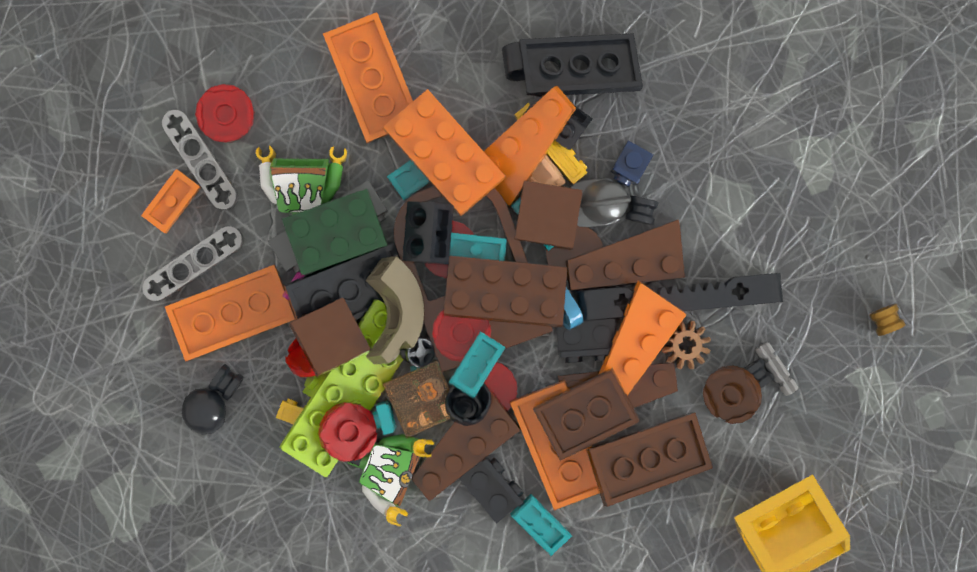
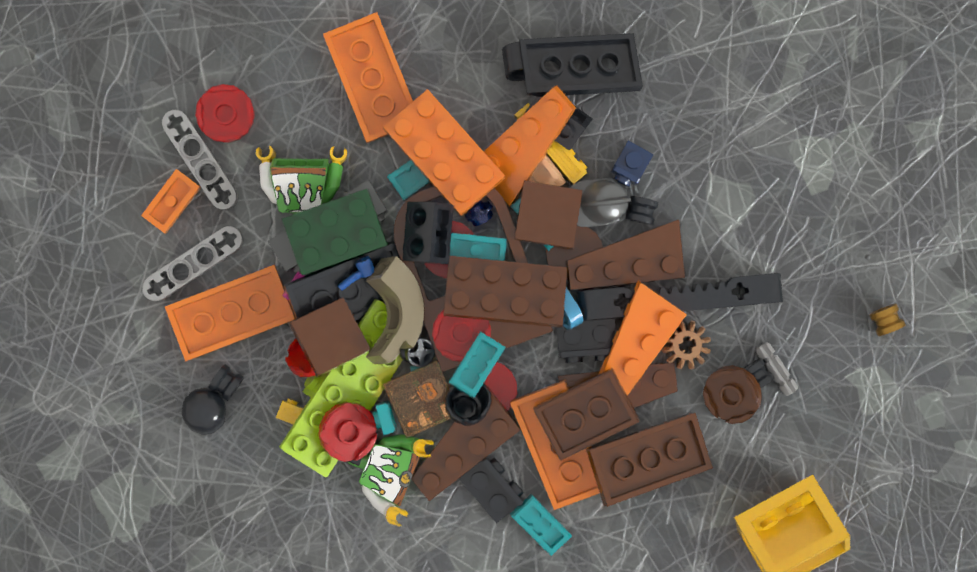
none -> blue hand [338,256,374,291]
none -> clear blue plate [464,200,494,226]

